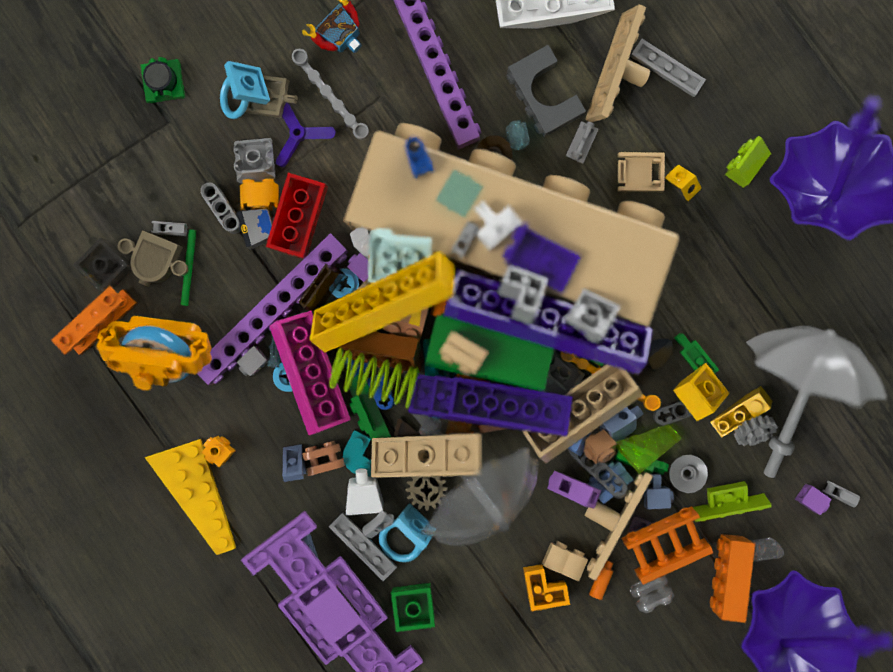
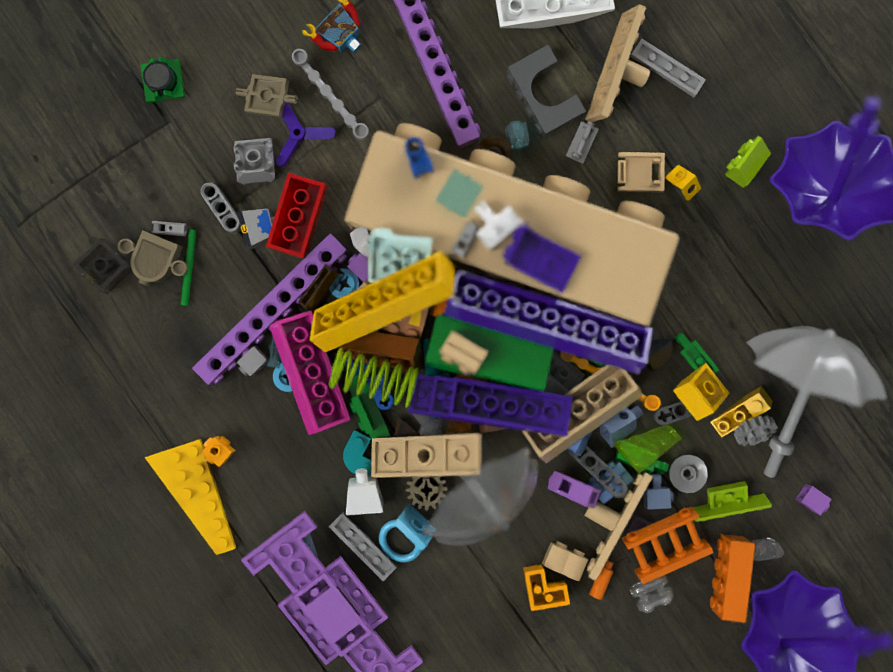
orange fence [52,286,138,355] -> none
light orange piece [97,316,212,390] -> none
medium azure tile [220,61,270,119] -> none
light orange brick [240,179,279,211] -> none
sand blue slope [283,444,306,482] -> none
nougat brick [302,441,345,476] -> none
light grey bar [362,511,394,538] -> none
green brick [391,583,435,632] -> none
light grey brick [498,265,548,325] -> none
light grey slope [564,289,621,342] -> none
medium nougat brick [584,429,616,464] -> none
light grey bar [822,481,860,507] -> none

